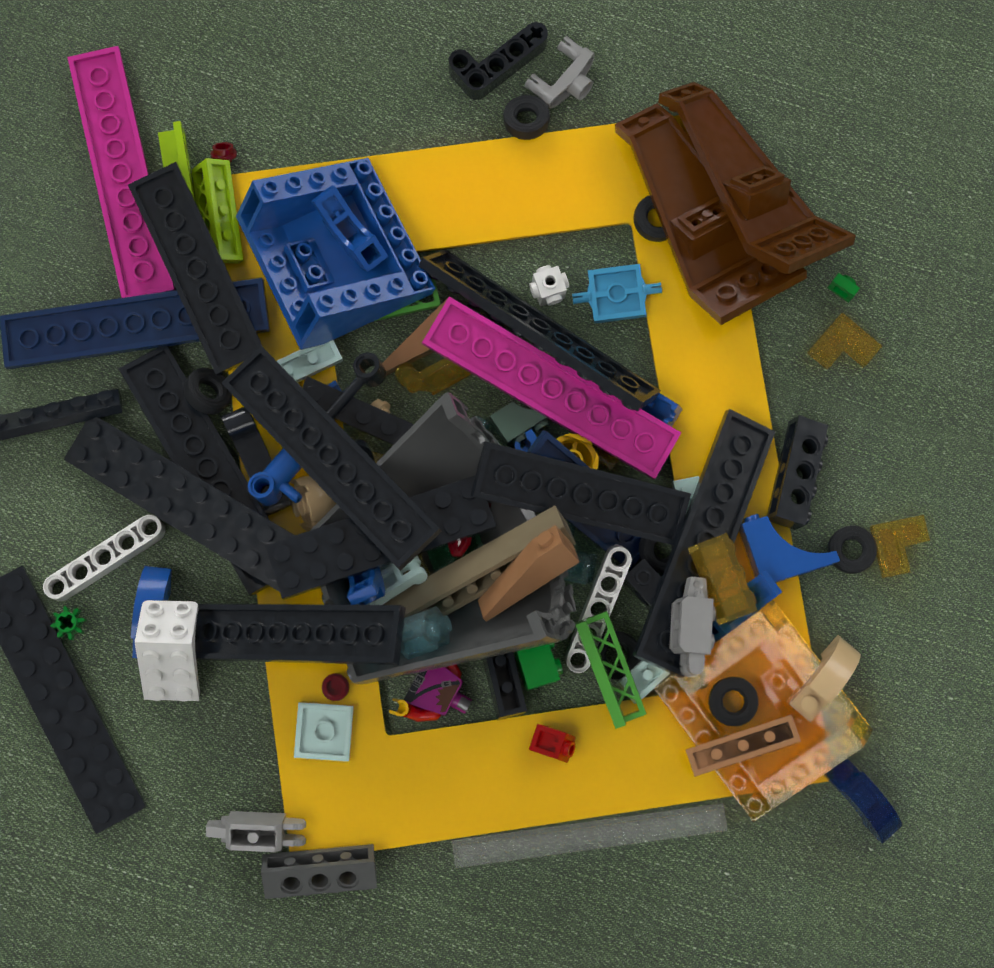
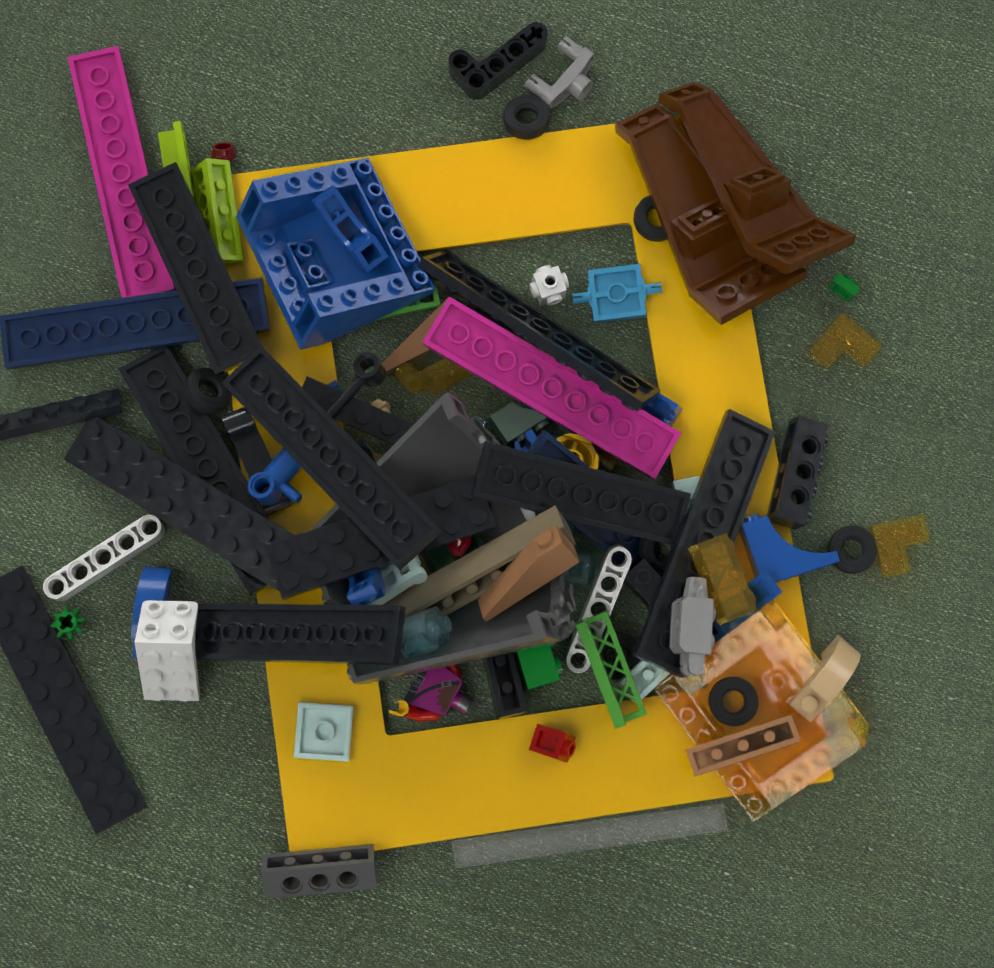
light grey hinge [206,811,306,852] -> none
light aqua plate [277,340,343,383] -> none
tan cylinder [290,475,336,531] -> none
dark red plate [322,673,349,701] -> none
clear blue arch [823,754,902,844] -> none

